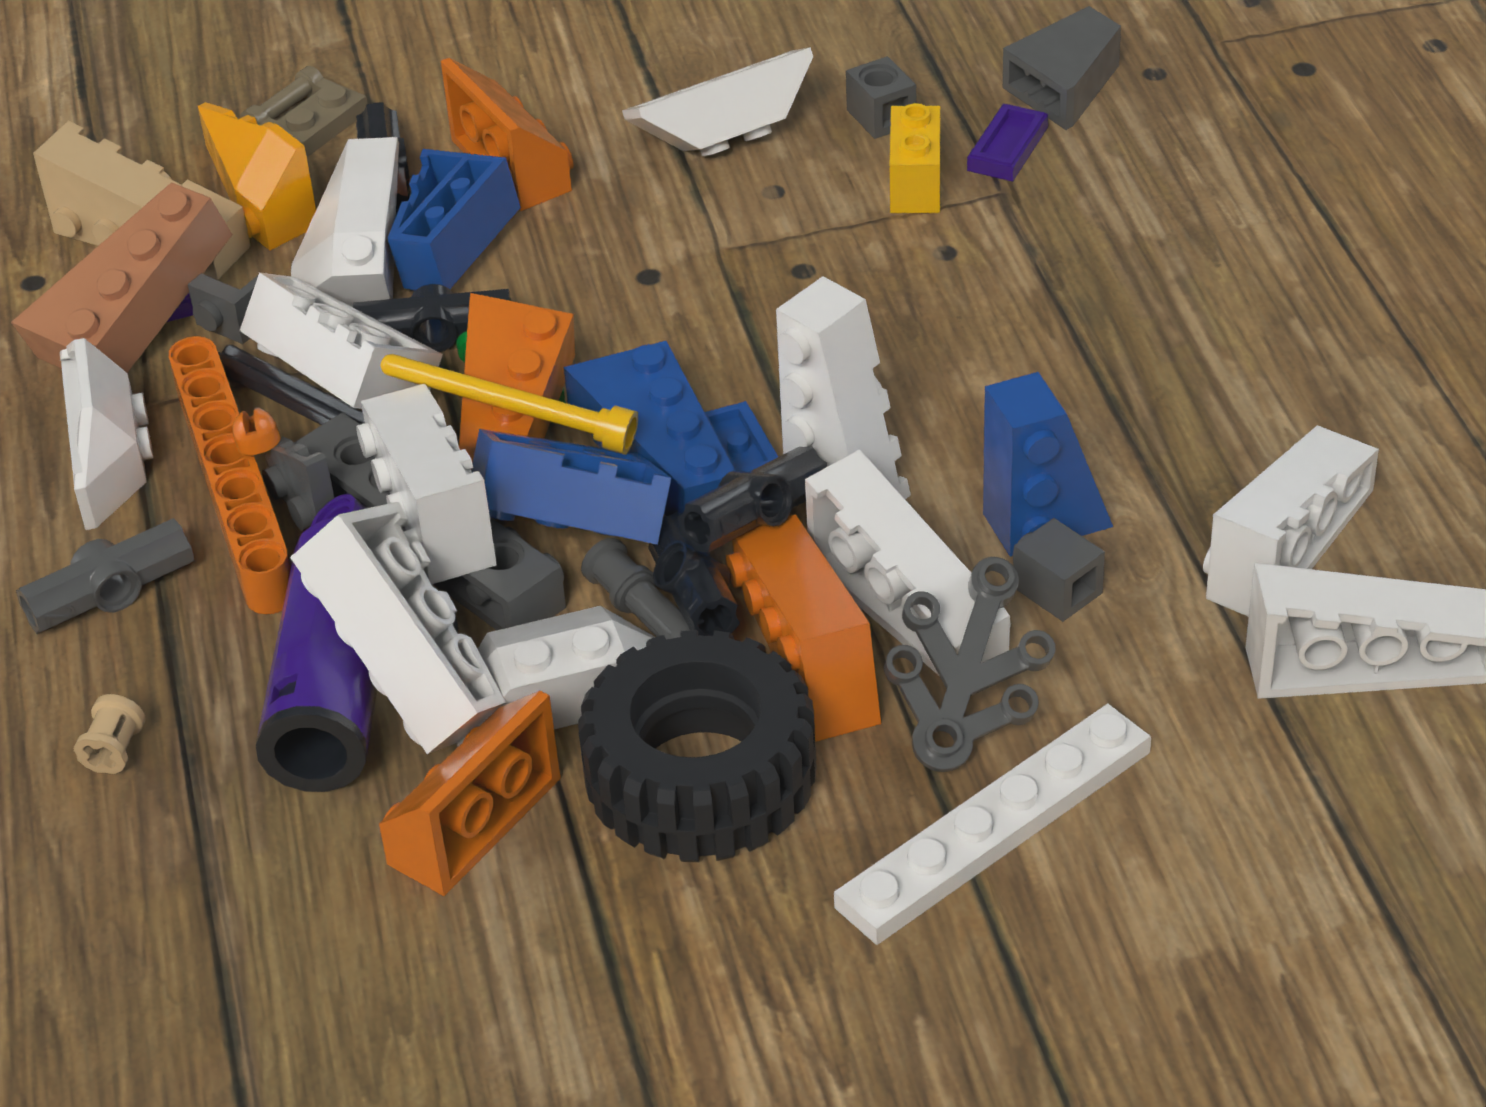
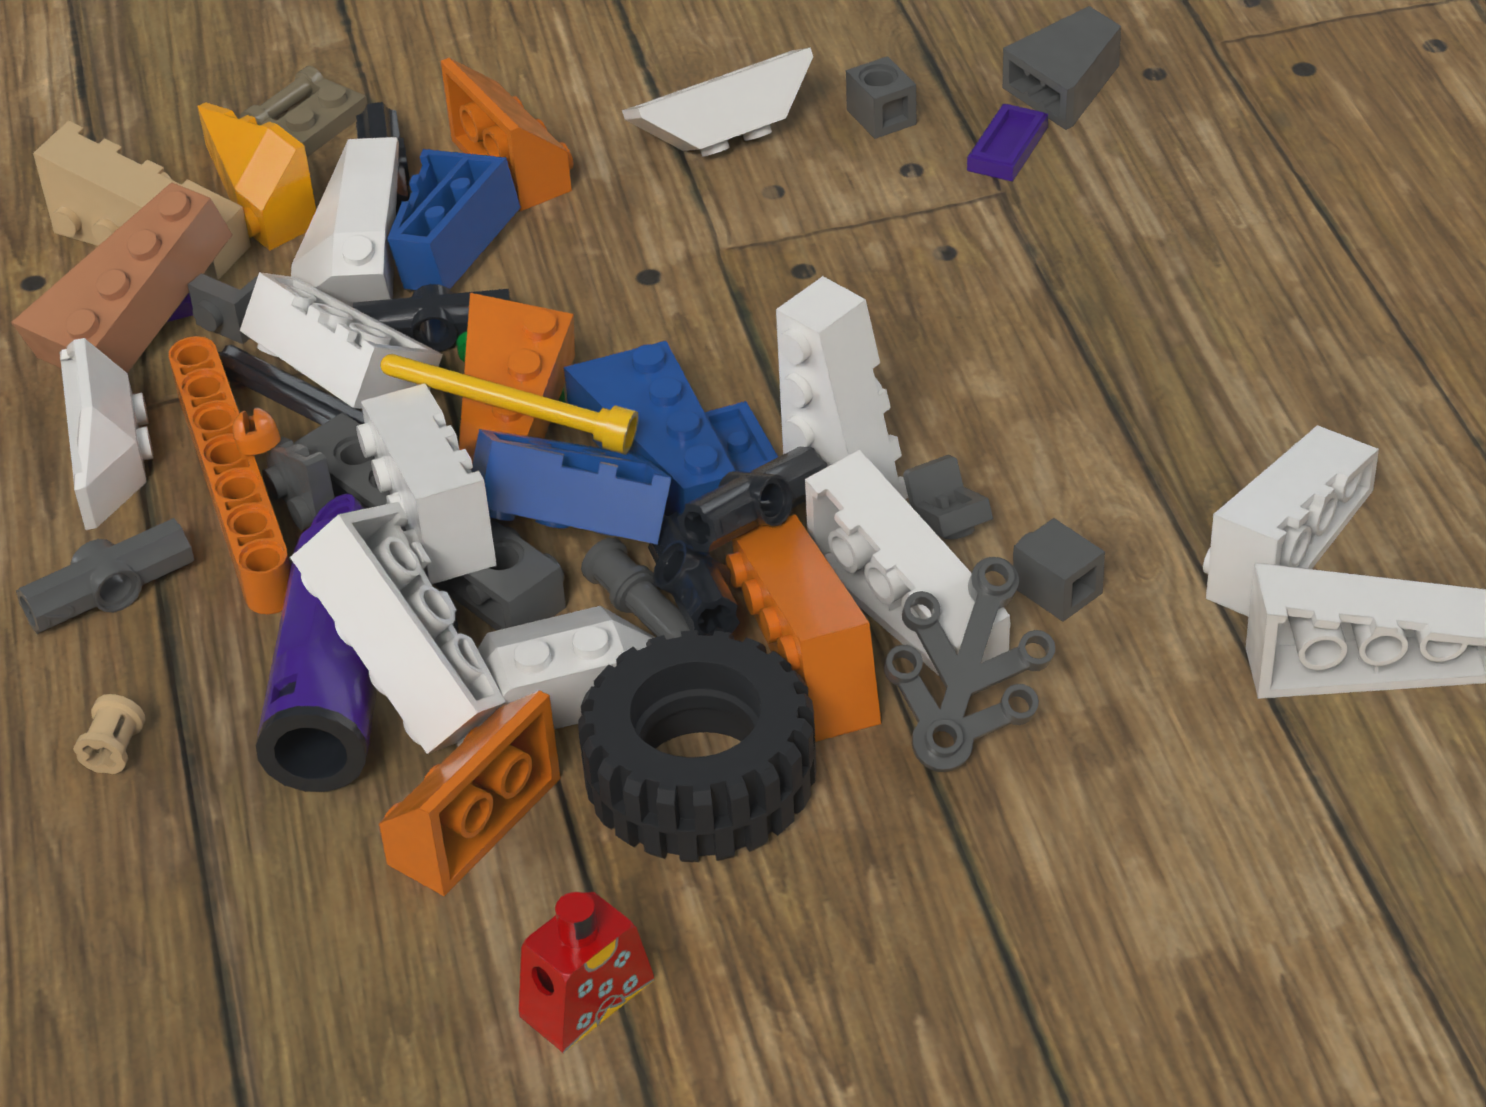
white plate [834,703,1151,945] -> none
yellow brick [889,103,940,213] -> none
blue wedge [983,372,1113,557] -> none
none -> red torso [519,892,654,1053]
none -> dark grey bracket [903,455,993,539]

